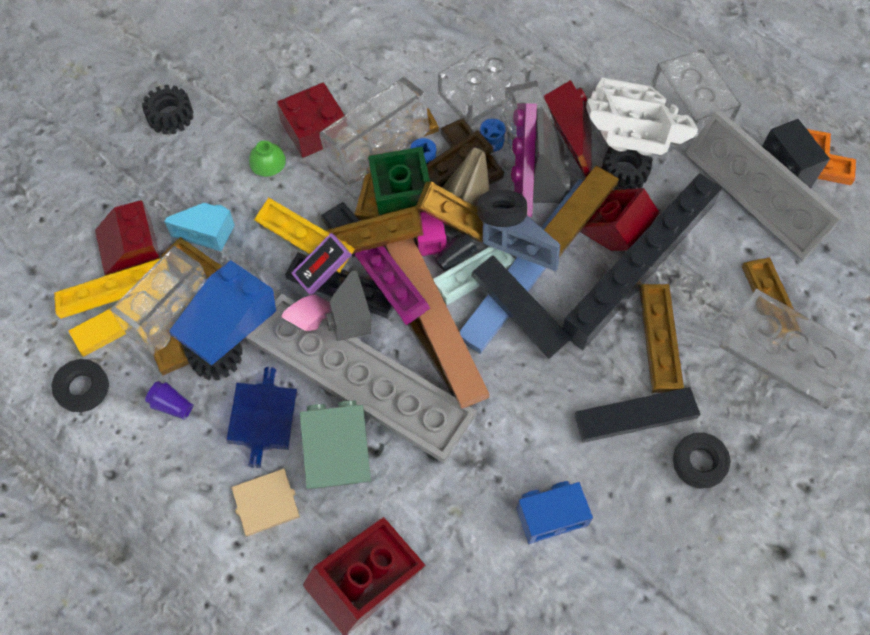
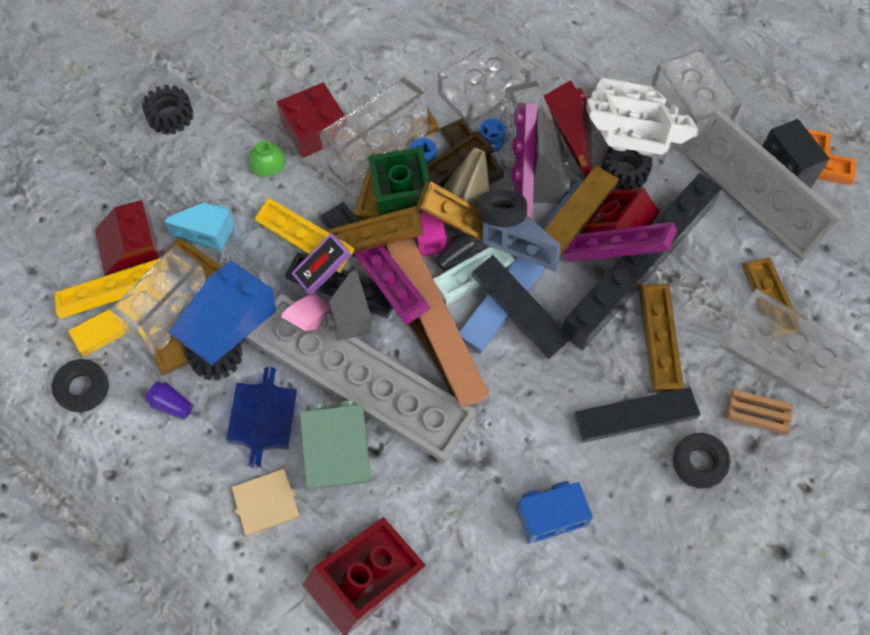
none -> magenta plate [563,222,677,262]
none -> medium nougat tile [726,389,794,435]

